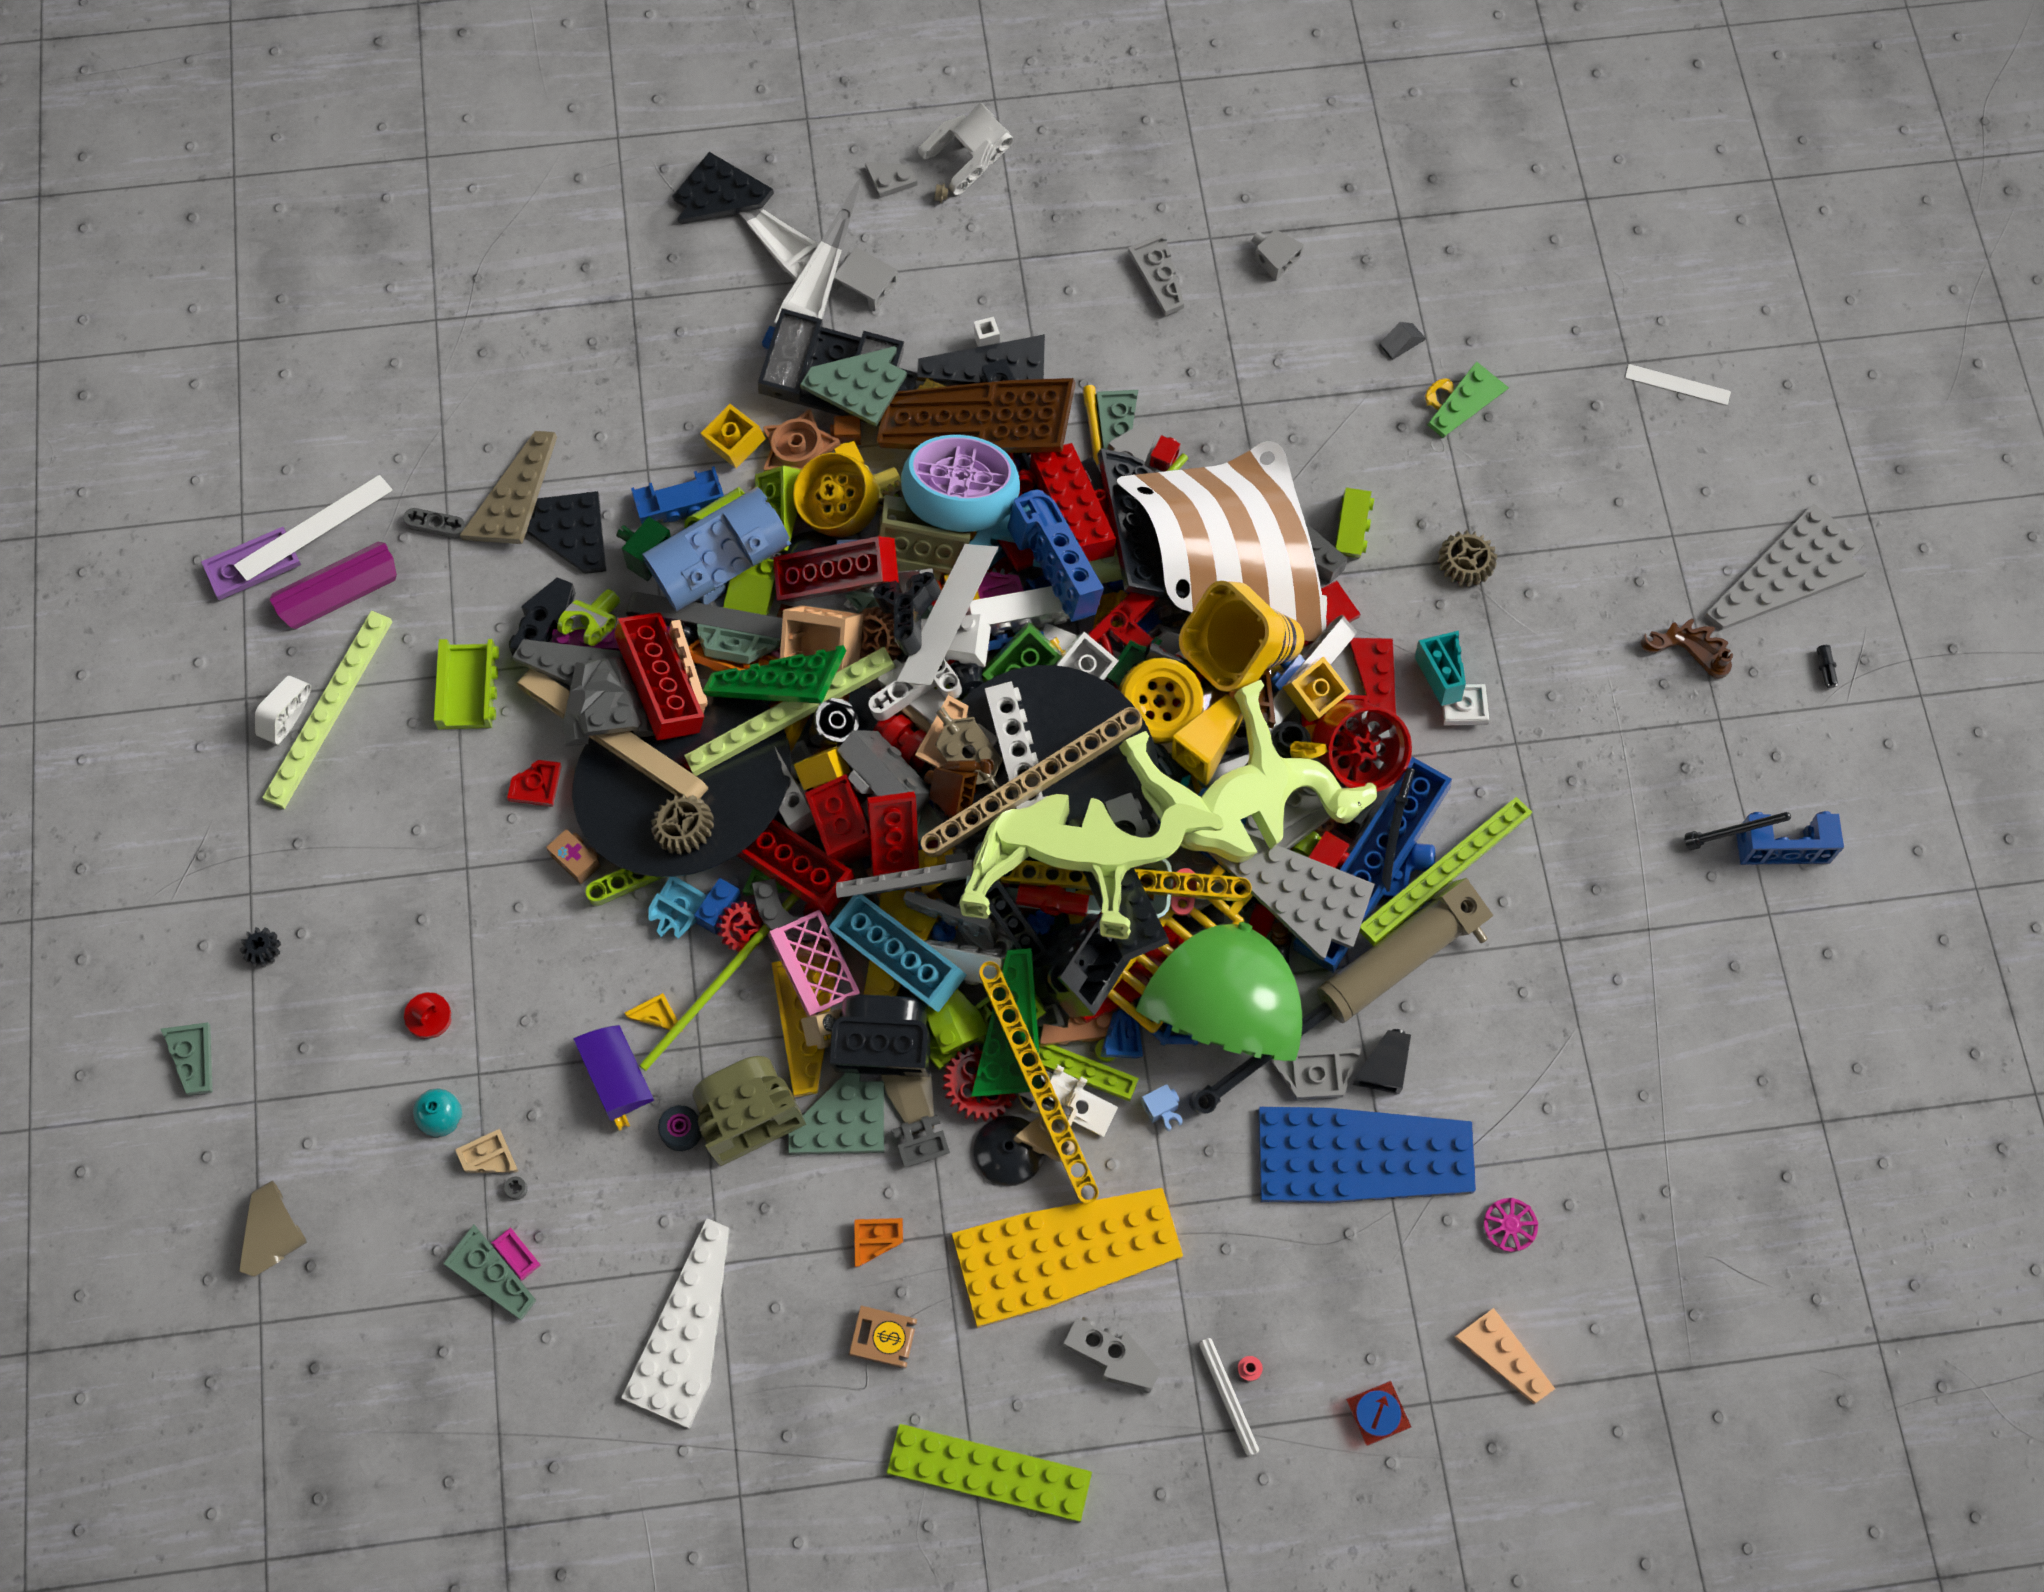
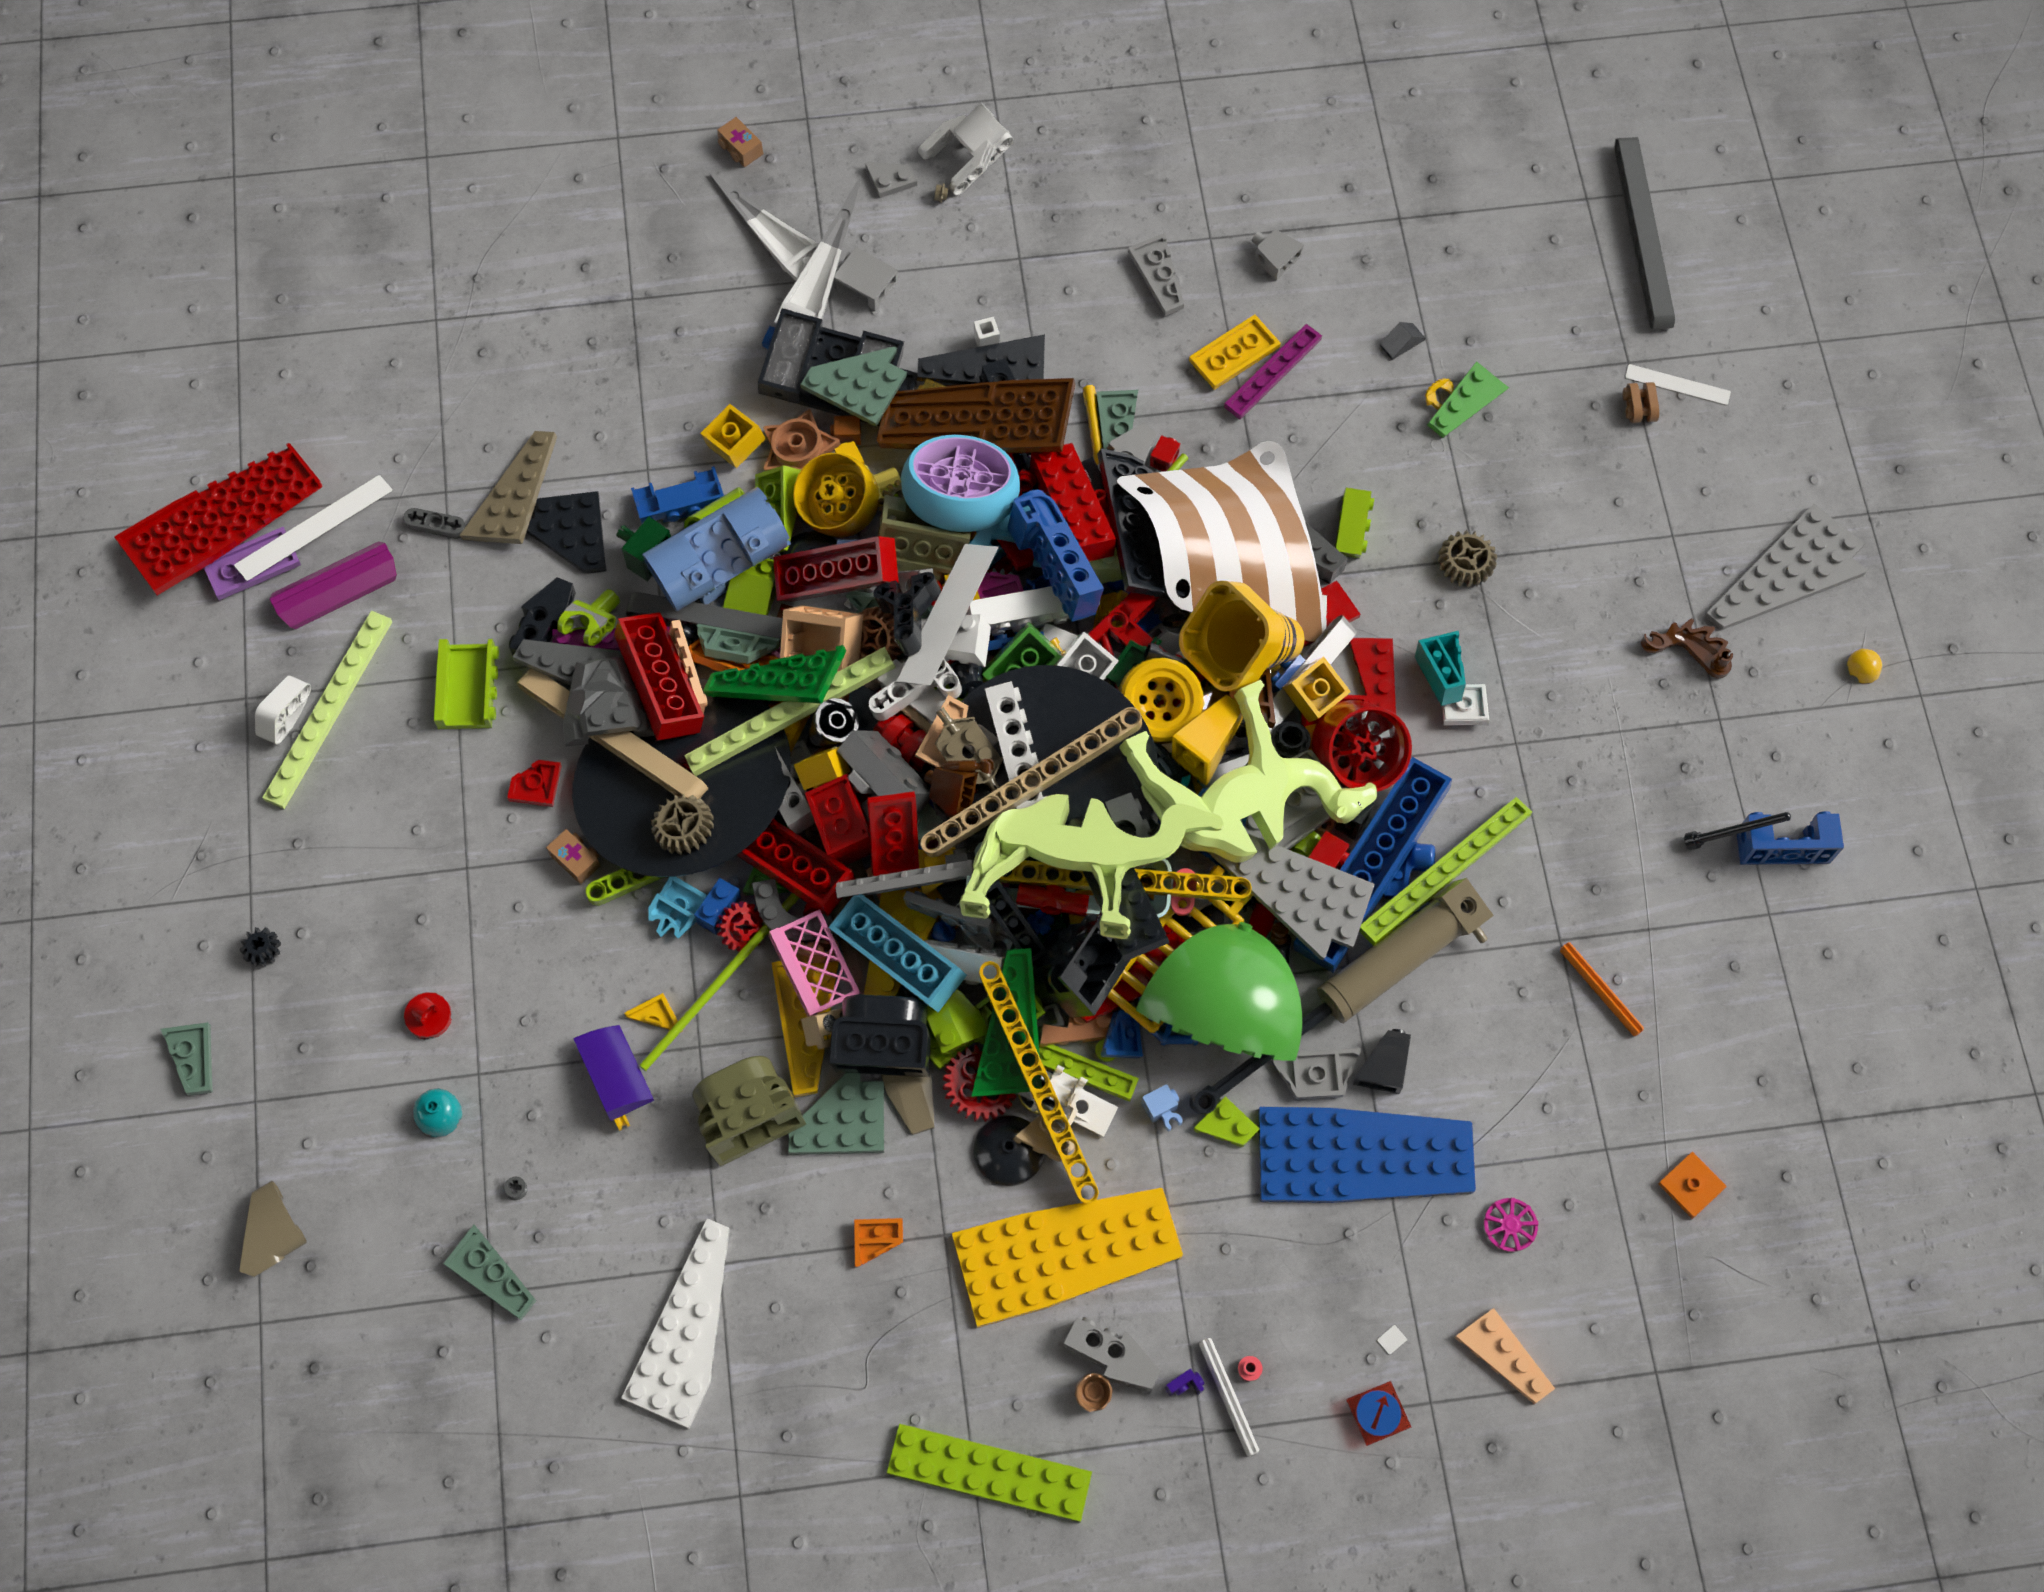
tan wing [455,1129,518,1173] -> none
dark pink tile [492,1227,541,1281] -> none
black wheel [658,1105,702,1151] -> none
black wing [672,152,774,224] -> none
medium nougat container [849,1306,917,1368] -> none
dark grey plate [892,1115,950,1168] -> none
yellow tile [1290,741,1328,759] -> none
black sword [1382,768,1415,892] -> none
black axle [1816,644,1838,689] -> none
none -> red wing [114,443,323,595]
none -> medium nougat brick [717,117,763,168]
none -> medium nougat hair [1075,1373,1113,1412]
none -> dark purple bracket [1165,1368,1205,1396]
none -> yellow plate [1189,314,1281,390]
none -> lime wing [1194,1096,1260,1147]
none -> magenta plate [1224,323,1322,420]
none -> white sticker [1377,1325,1407,1354]
none -> orange axle [1560,942,1644,1037]
none -> dark grey beam [1614,137,1675,329]
none -> medium nougat brick [1622,382,1659,423]
none -> orange plate [1658,1151,1727,1219]
none -> yellow hair [1847,649,1882,684]

